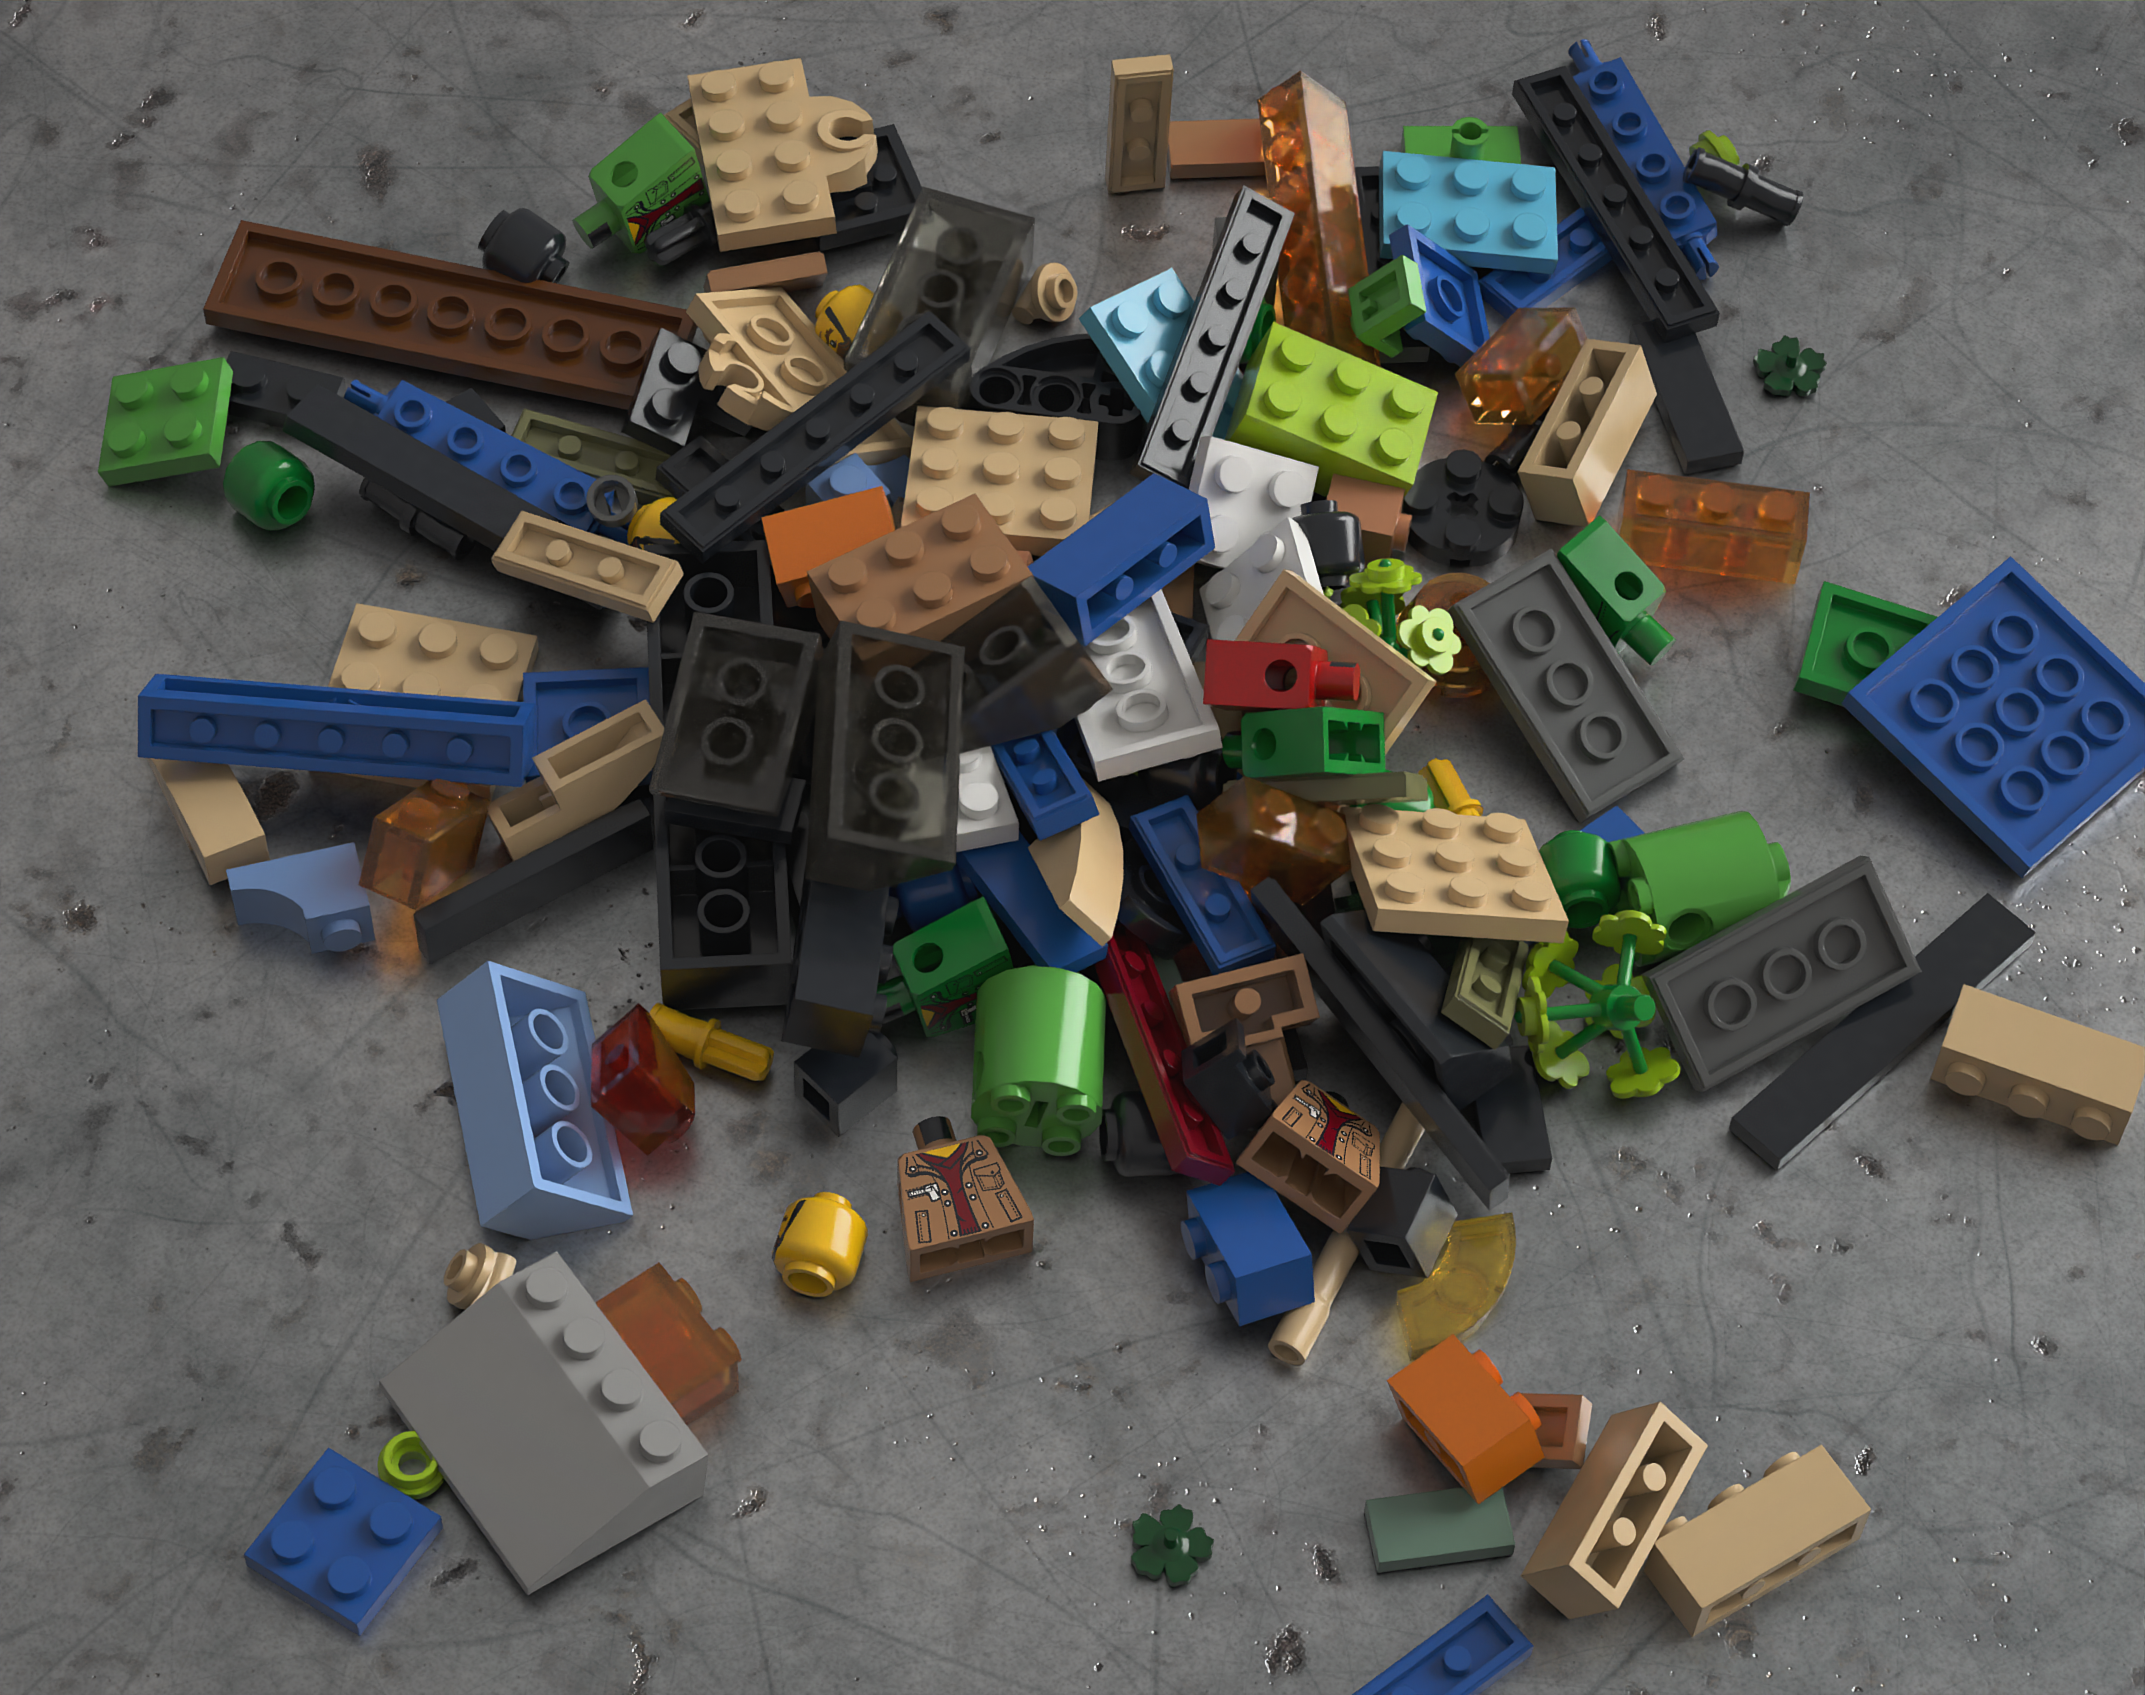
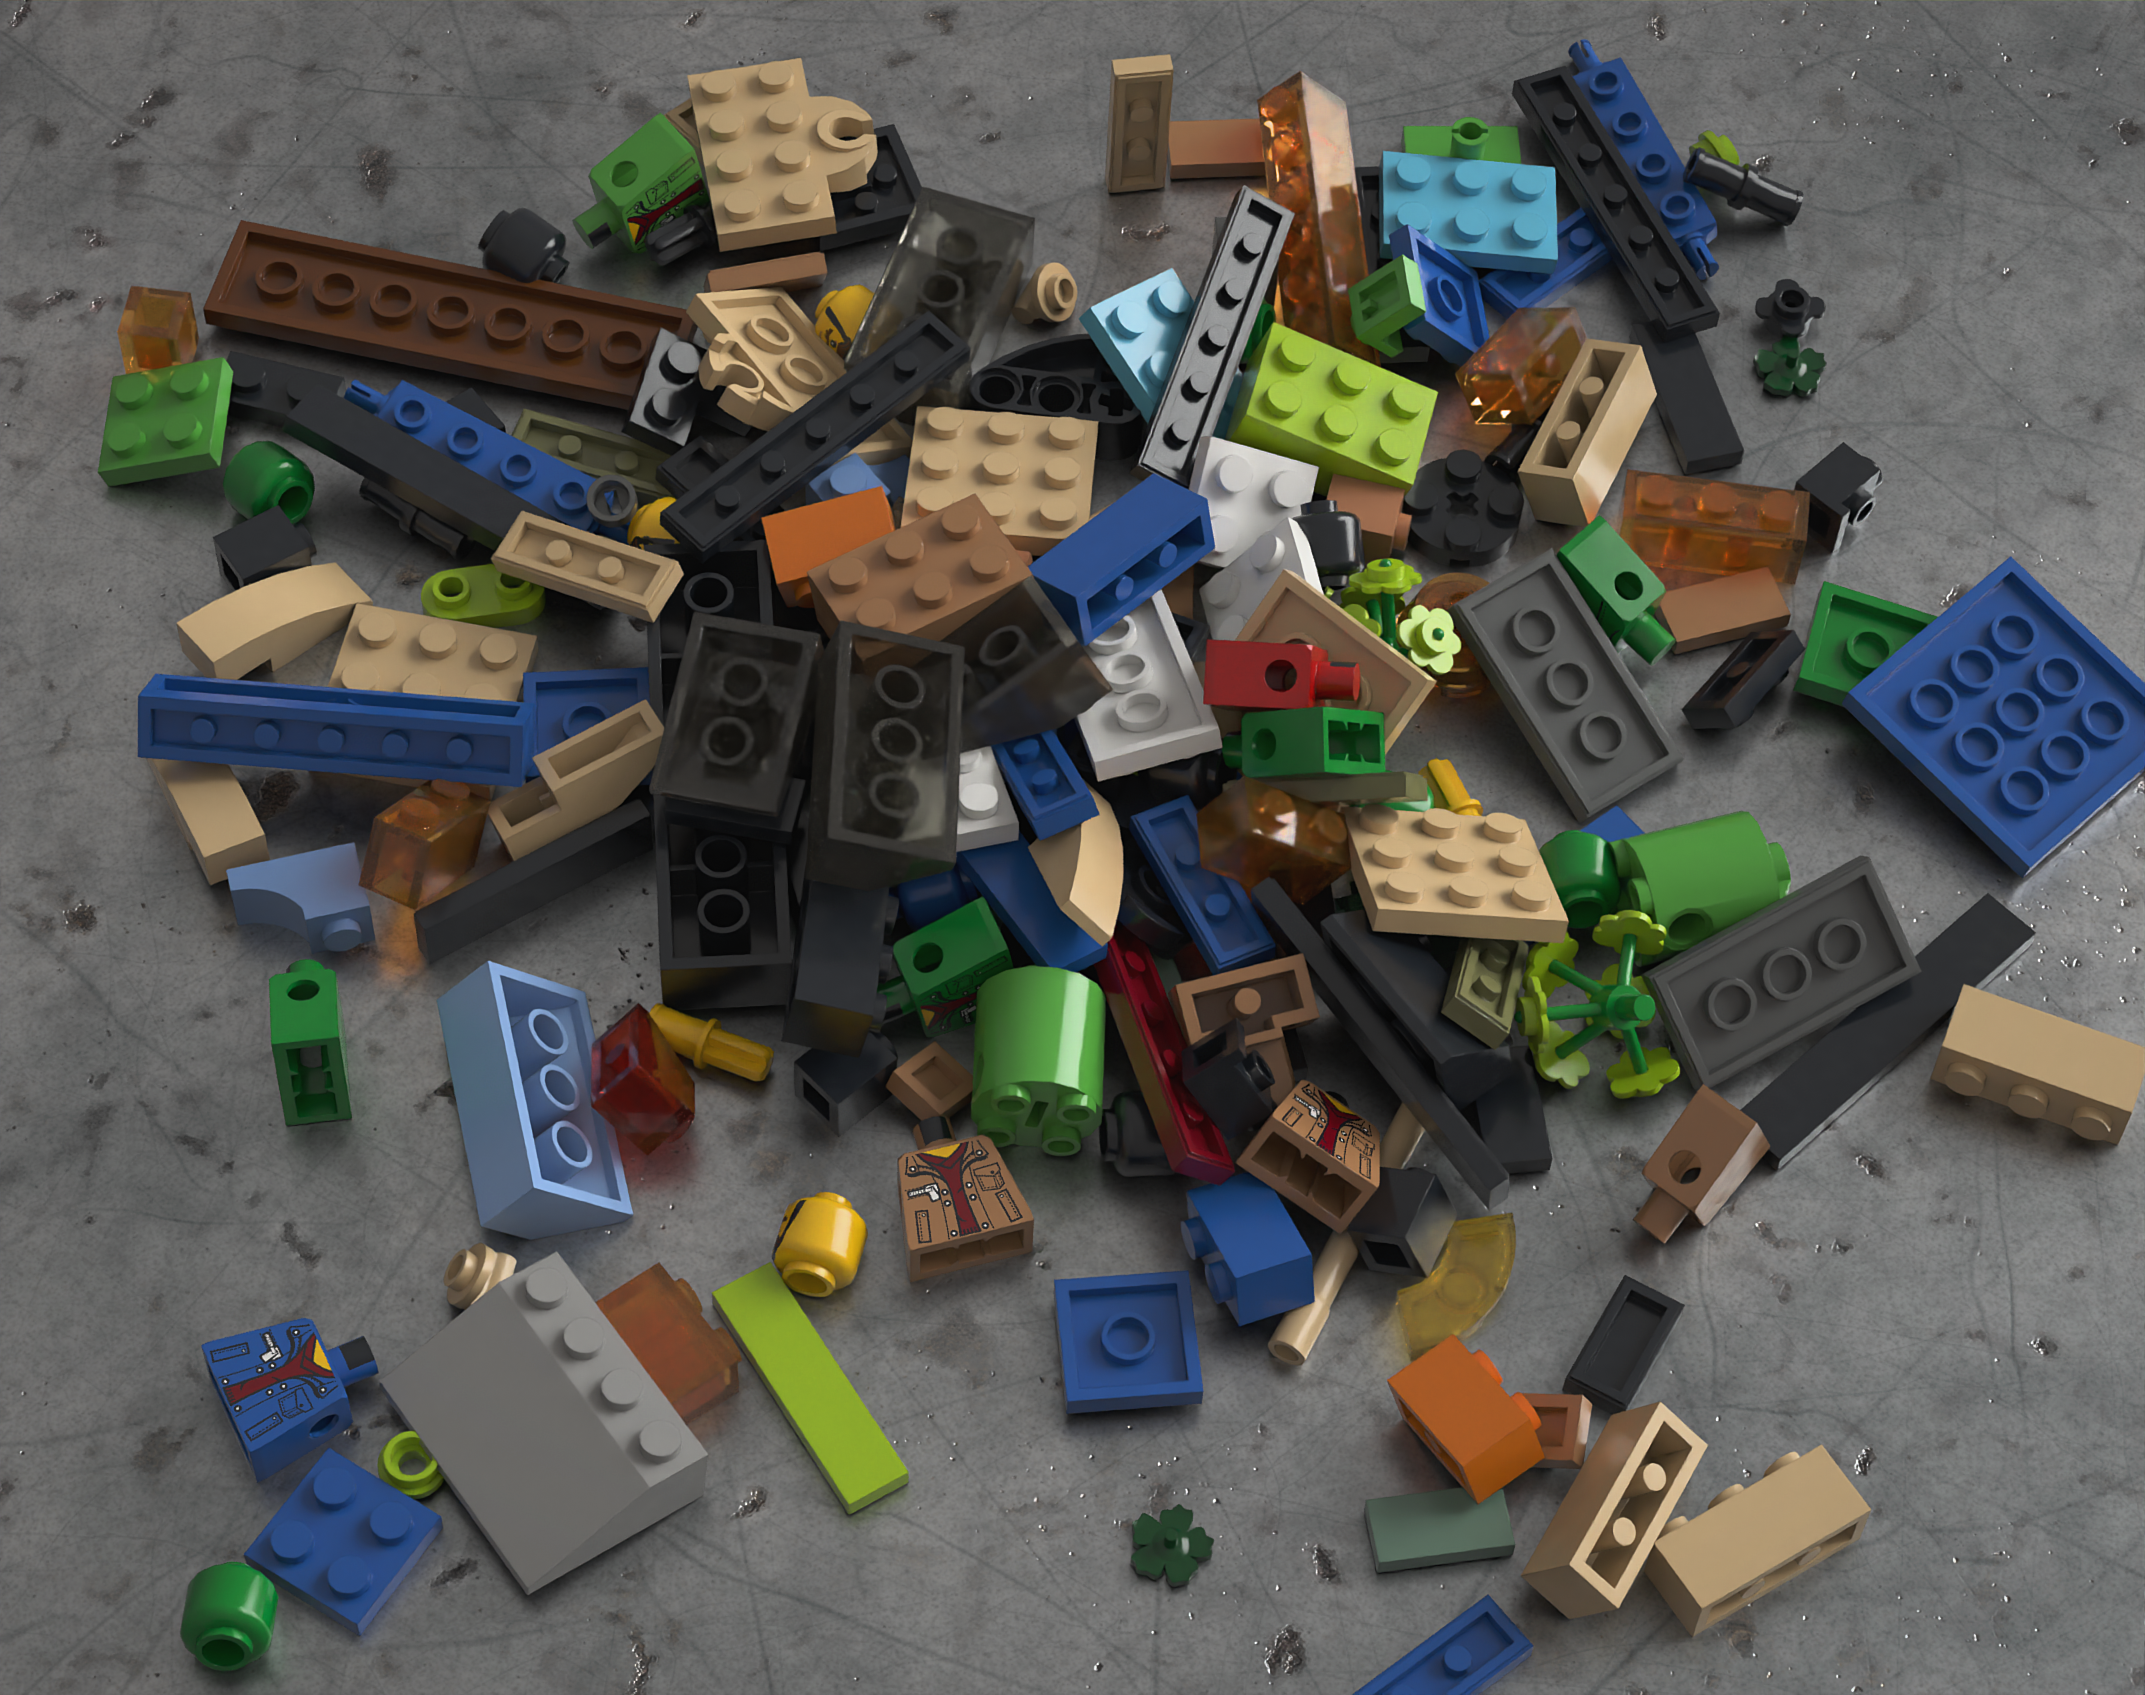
none -> clear orange brick [117,286,199,374]
none -> tan slope [176,562,373,680]
none -> green head [180,1562,278,1671]
none -> blue torso [201,1318,379,1483]
none -> black brick [213,505,317,592]
none -> green torso [269,959,352,1126]
none -> lime plate [421,564,546,628]
none -> lime tile [712,1262,909,1515]
none -> medium nougat plate [886,1041,973,1121]
none -> blue plate [1053,1270,1204,1414]
none -> black tile [1563,1275,1685,1414]
none -> medium nougat torso [1633,1084,1770,1244]
none -> medium nougat tile [1655,567,1791,655]
none -> black plate [1681,630,1805,730]
none -> black plate [1755,279,1826,338]
none -> black brick [1787,442,1883,553]

